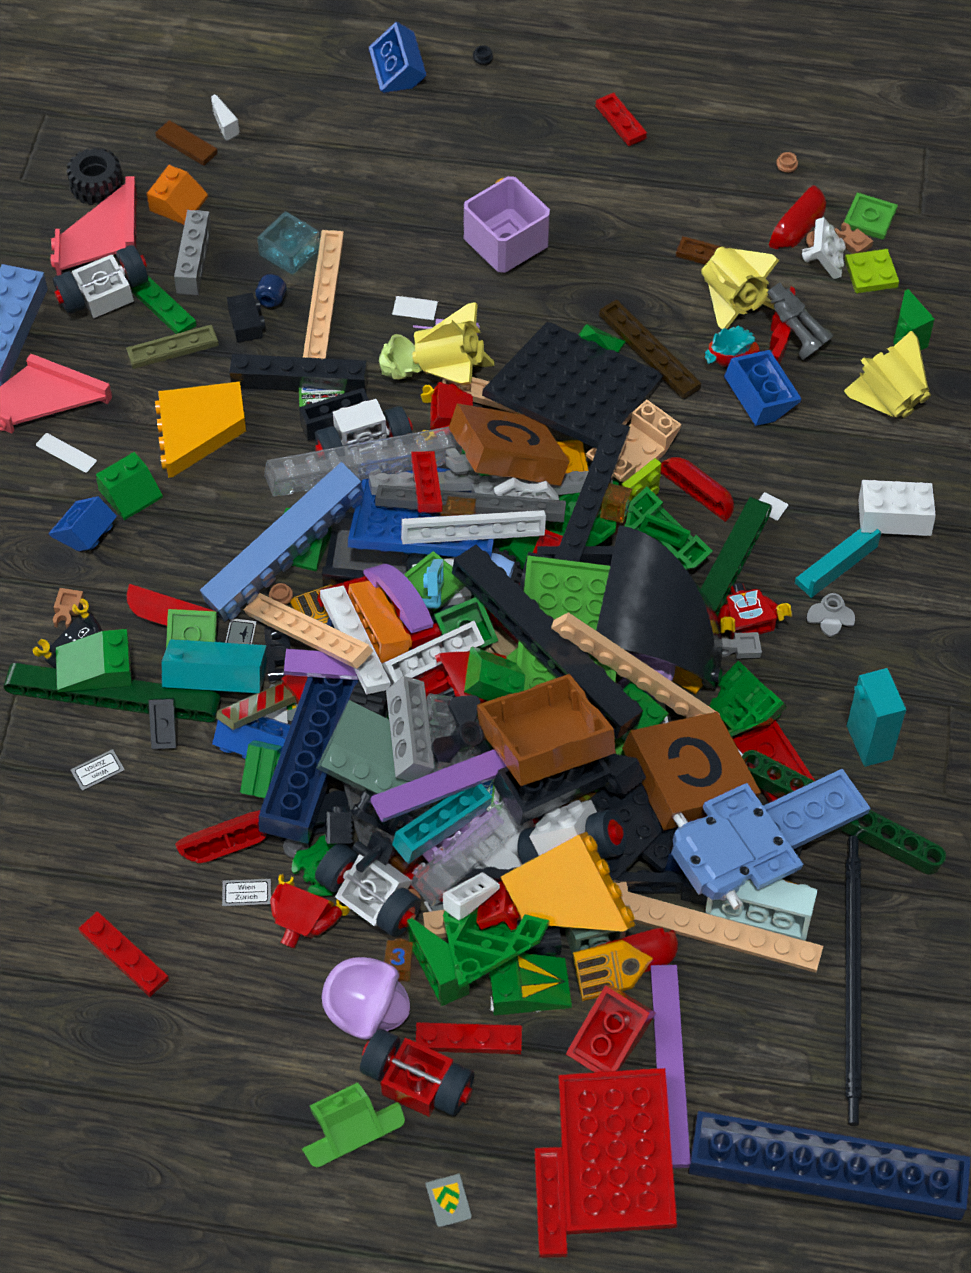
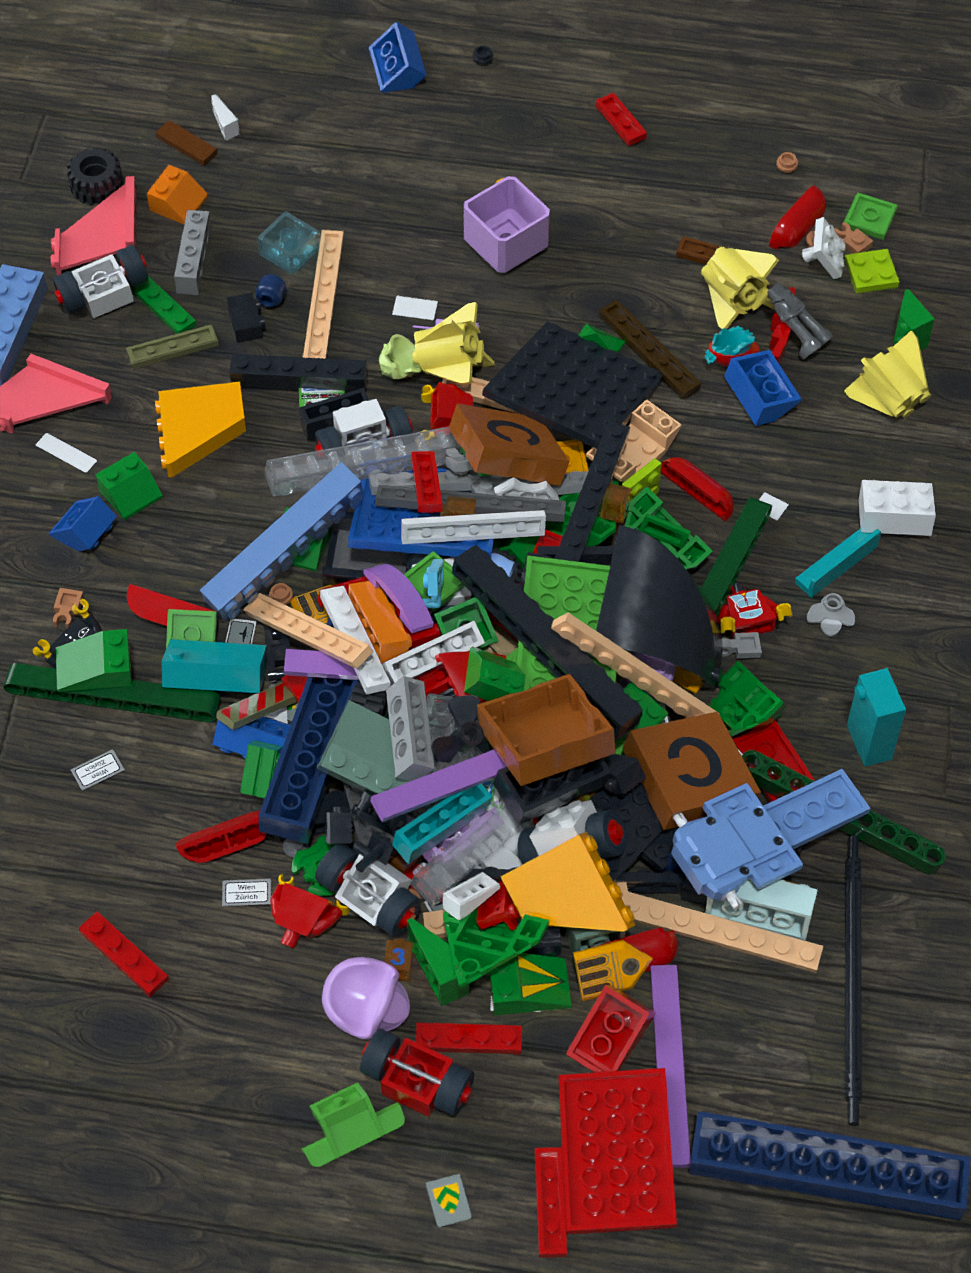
black plate [149,698,178,749] -> none

